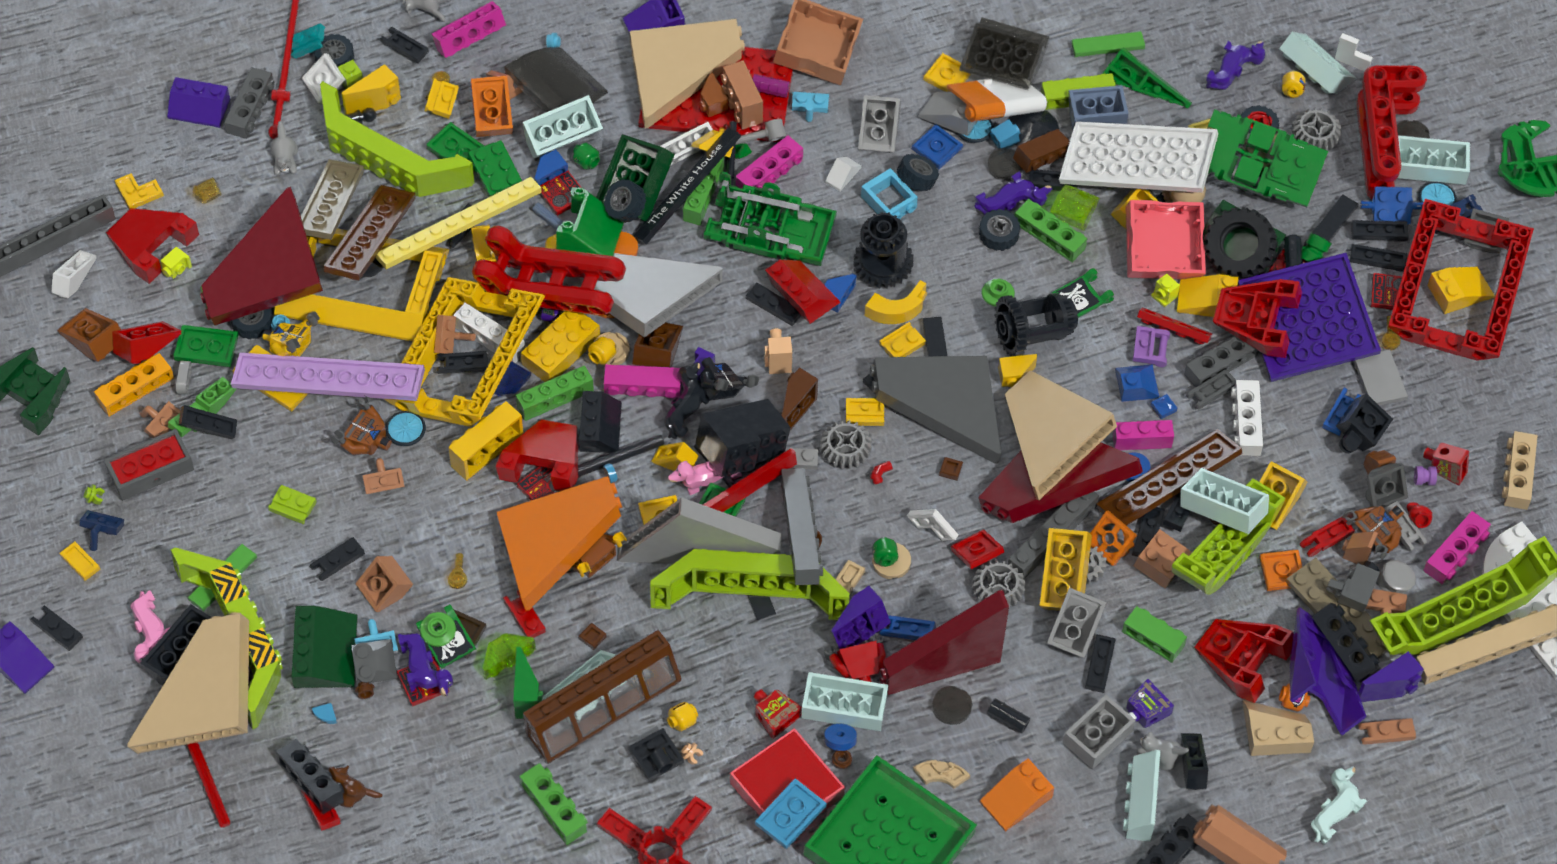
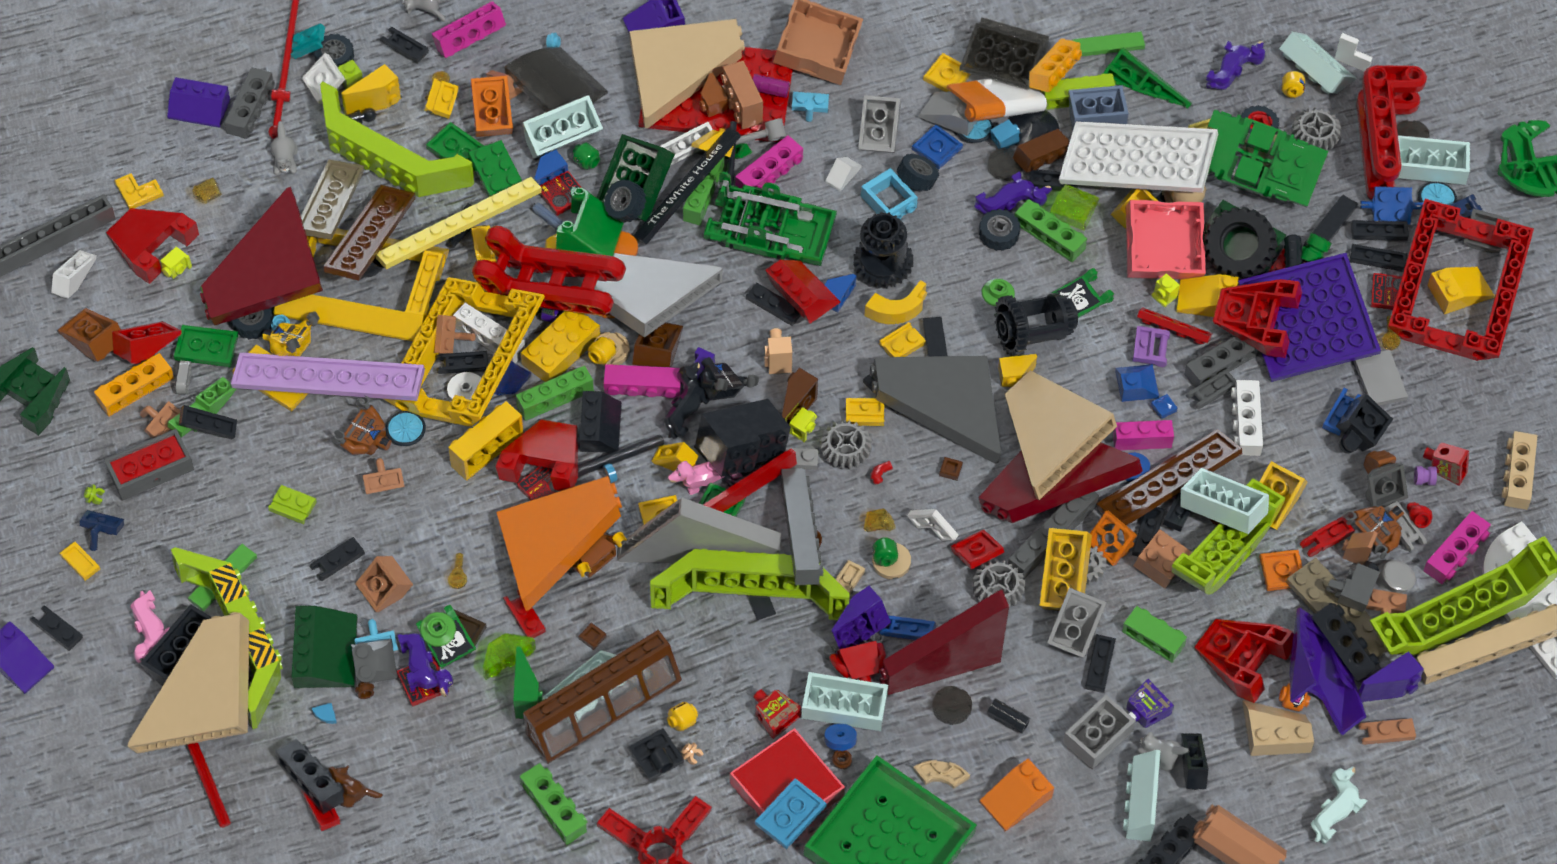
none -> white plate [447,372,481,401]
none -> neon yellow brick [789,407,817,443]
none -> clear yellow plate [863,508,896,532]
none -> light orange brick [1029,38,1082,92]

